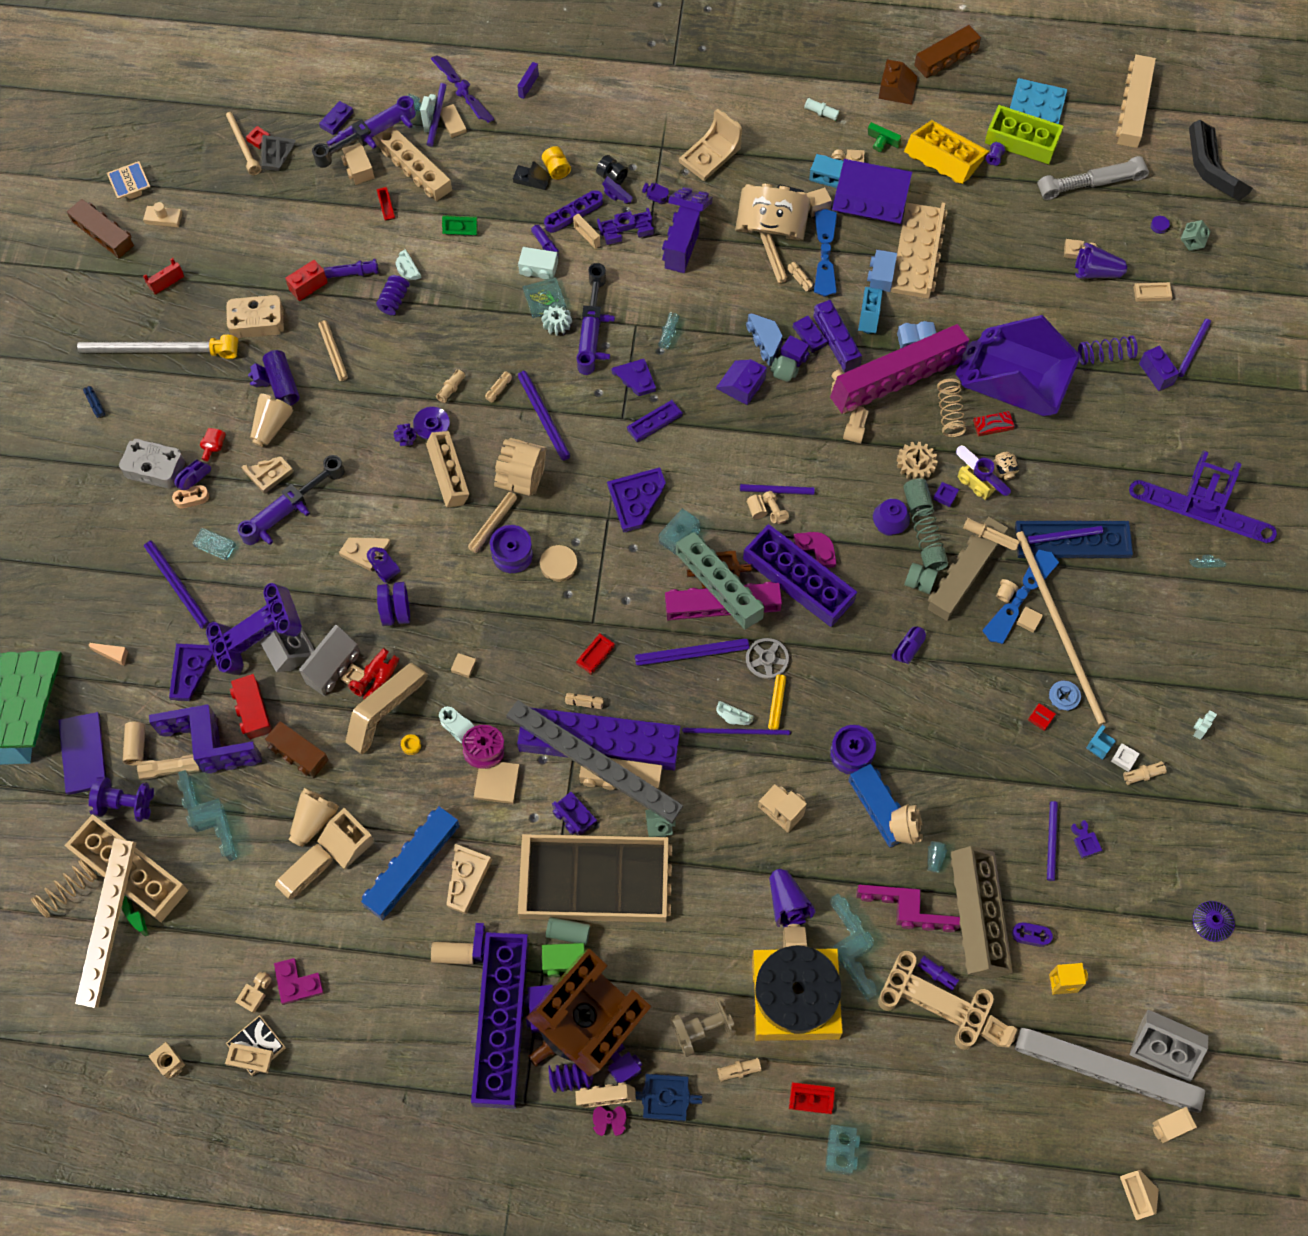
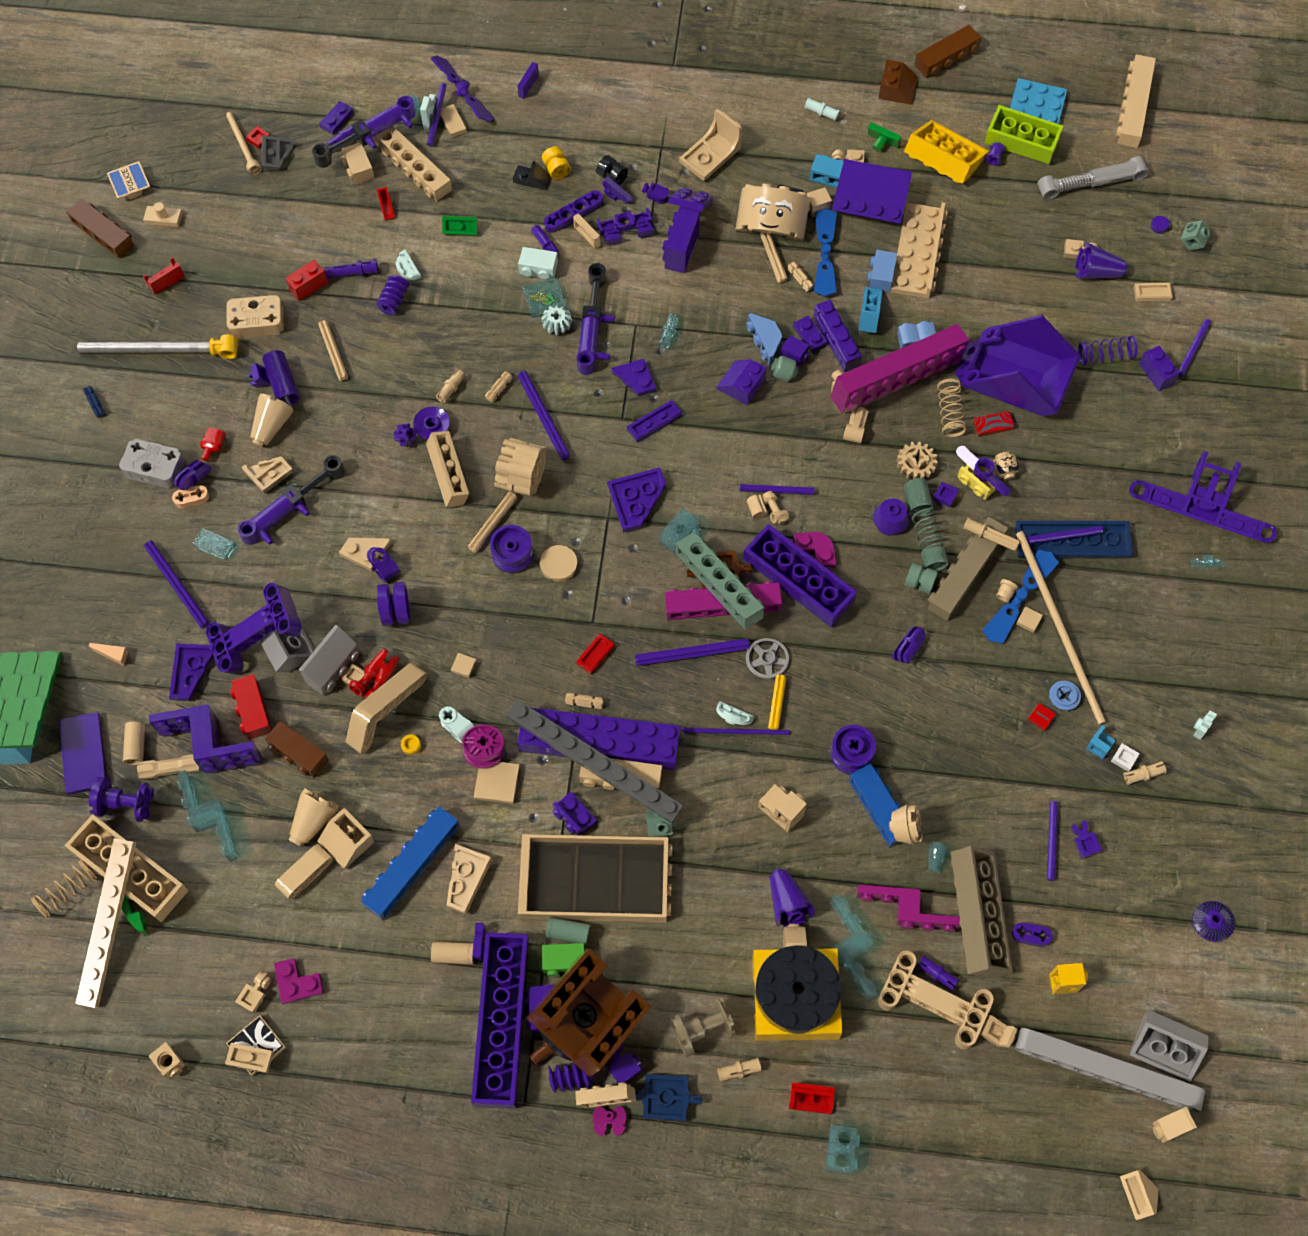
black piece [1189,120,1253,201] -> none

